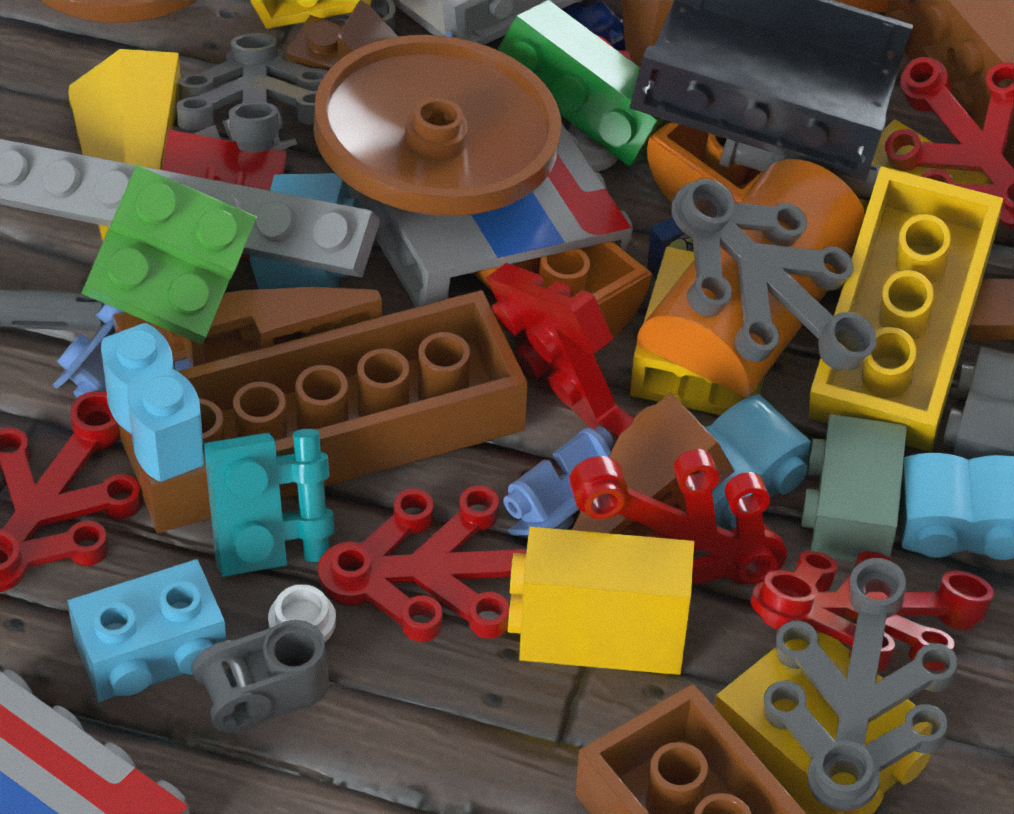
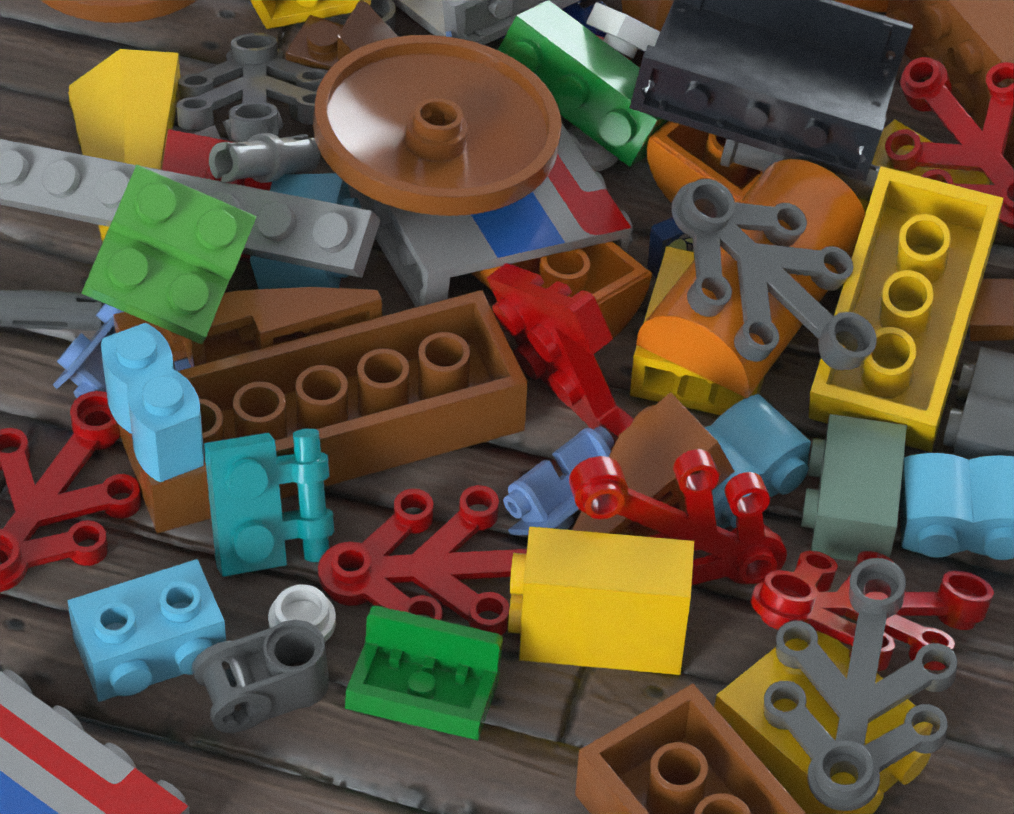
none -> light grey pin [209,133,320,183]
none -> green bracket [345,605,503,741]
none -> white plate [586,2,660,59]

